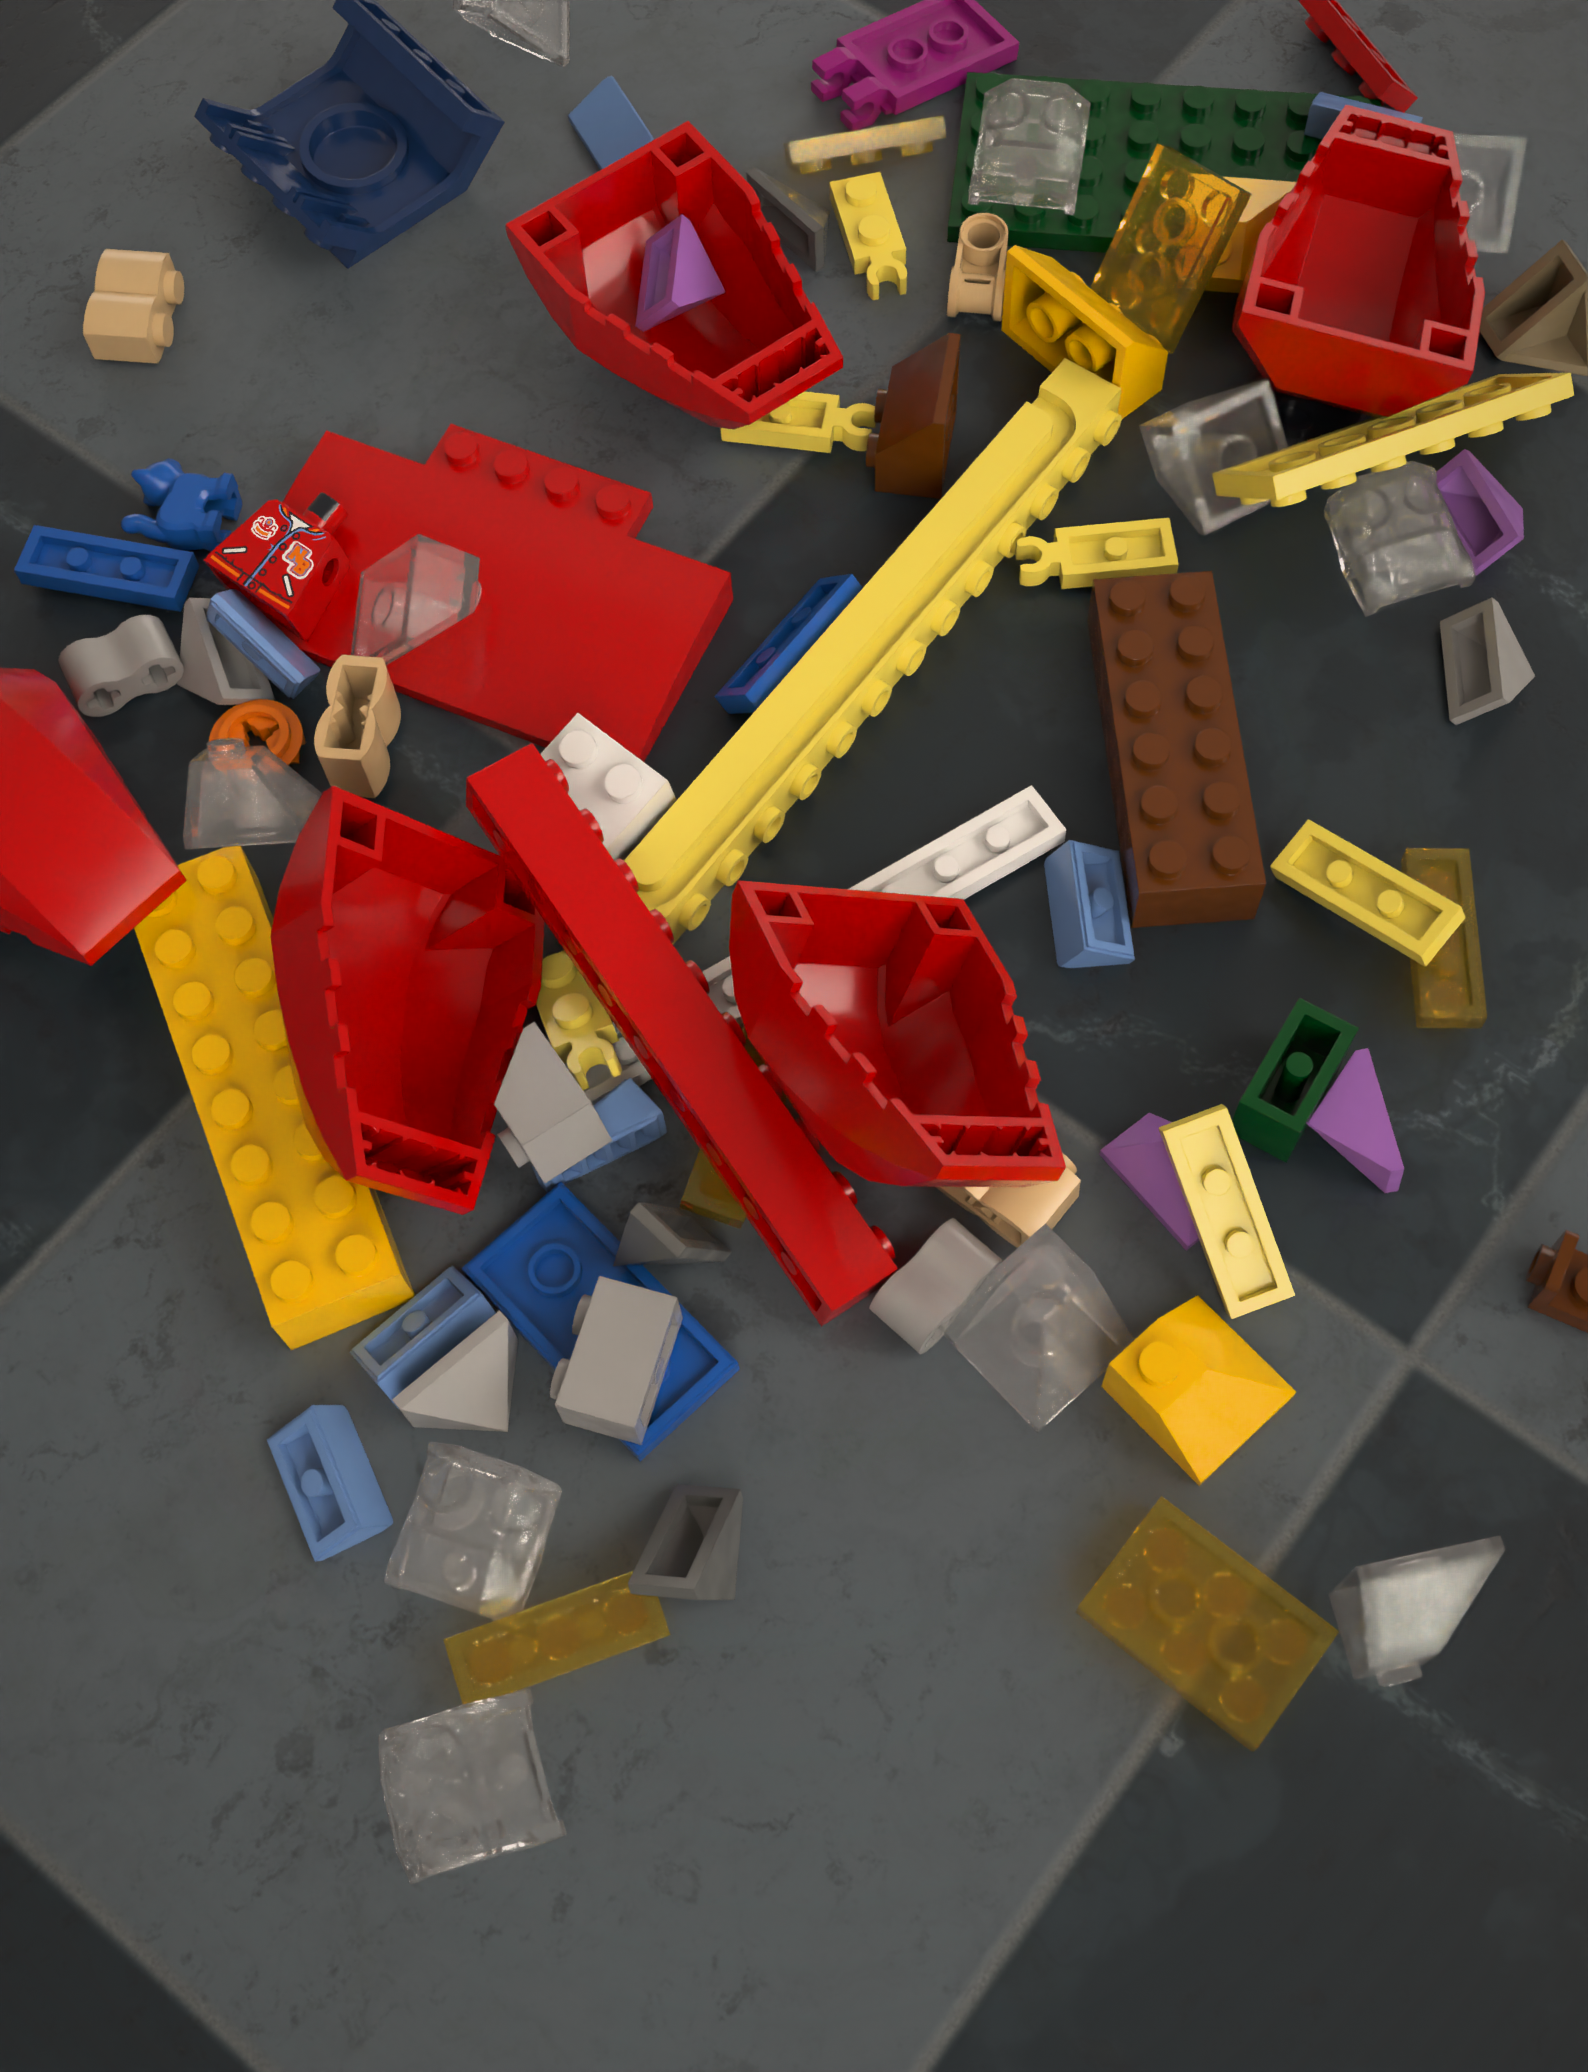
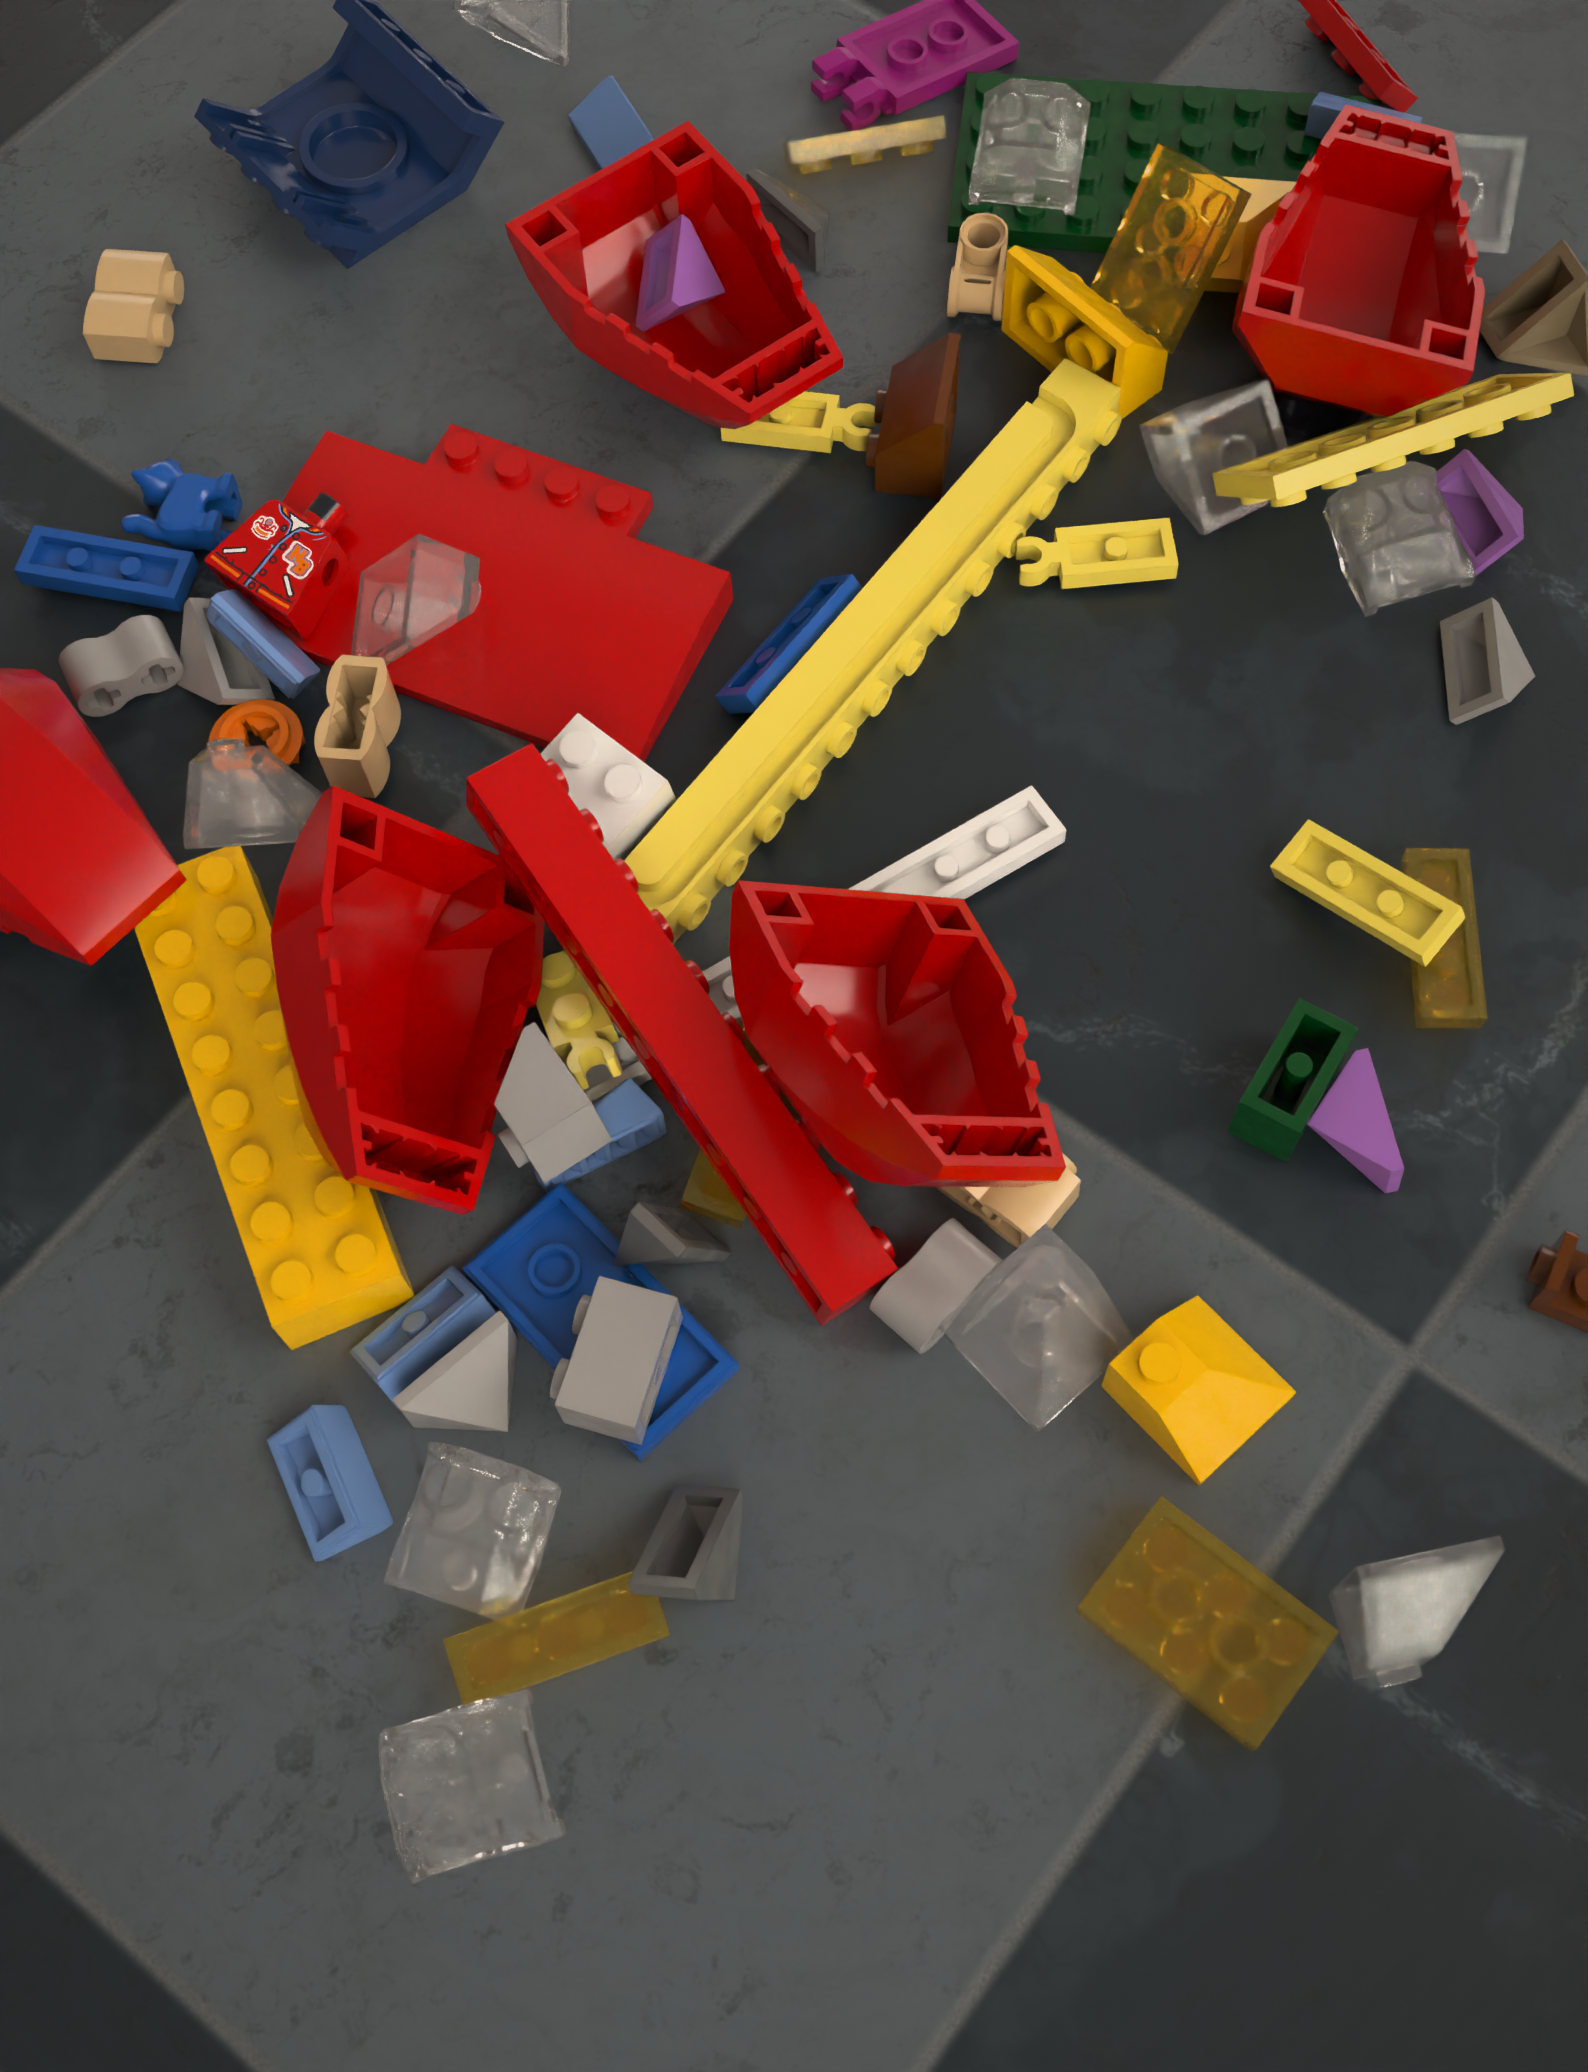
light yellow plate [829,172,907,300] -> none
medium blue slope [1044,840,1135,968] -> none
reddish brown brick [1087,571,1266,928] -> none
medium lavender slope [1099,1113,1199,1251] -> none
light yellow plate [1159,1104,1295,1319] -> none

